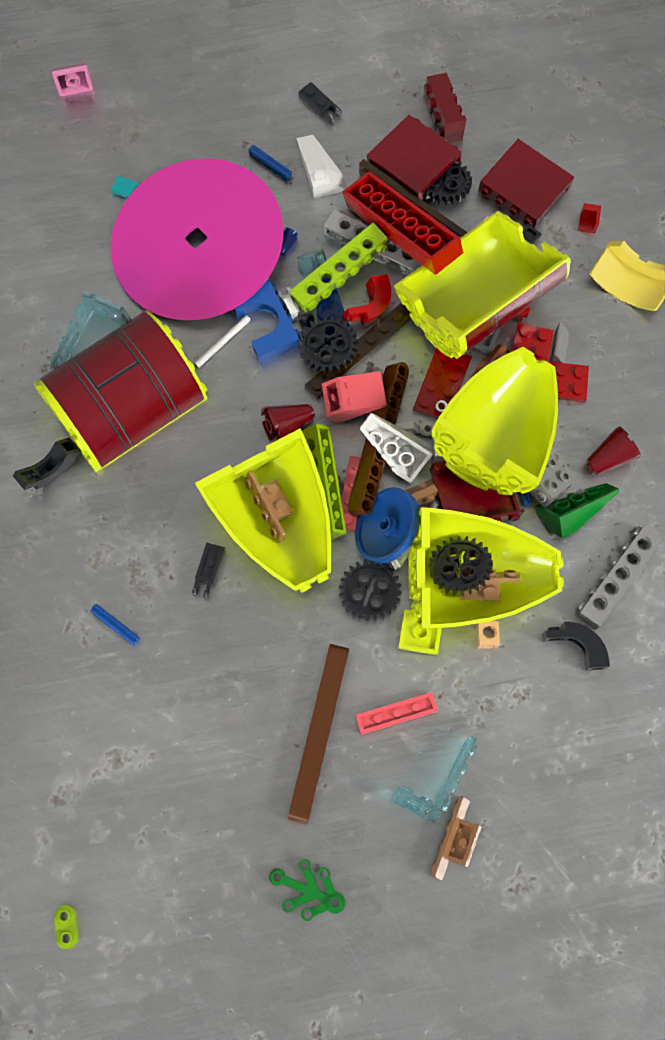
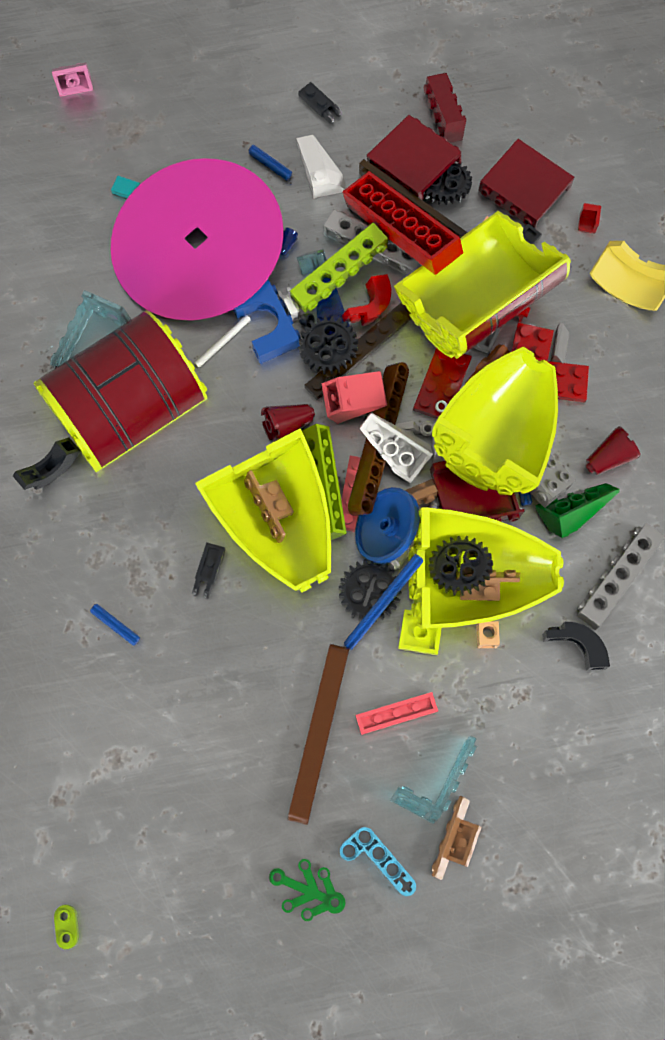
none -> medium azure beam [340,827,416,896]
none -> blue axle [344,554,423,650]

